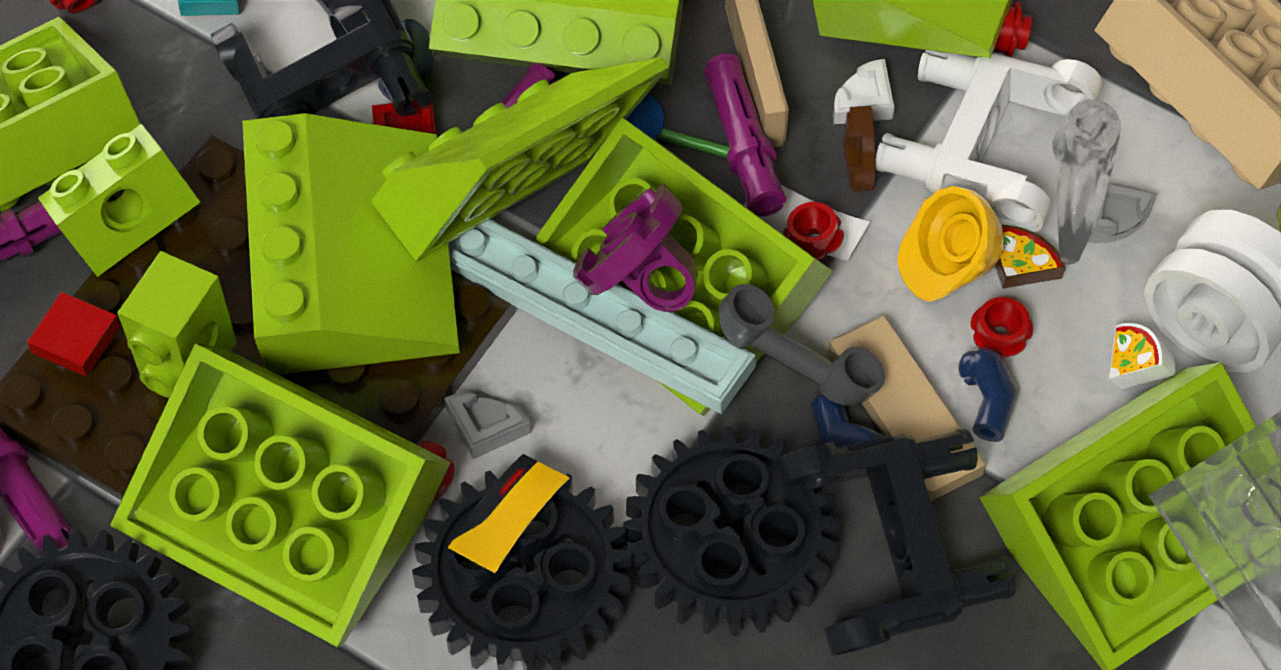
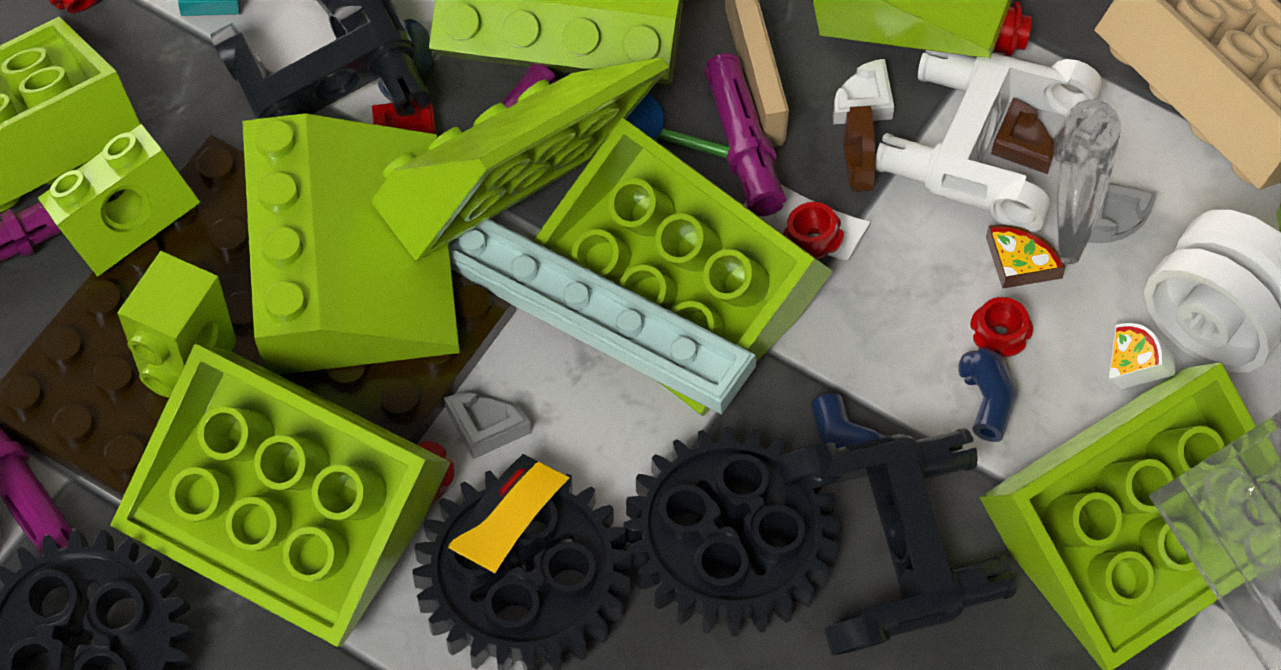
red tile [27,292,121,377] -> none
magenta tile [573,184,698,312] -> none
dark grey bar [719,284,885,405] -> none
tan tile [828,316,986,502] -> none
yellow hat [897,186,1004,302] -> none
none -> reddish brown tile [991,97,1054,174]

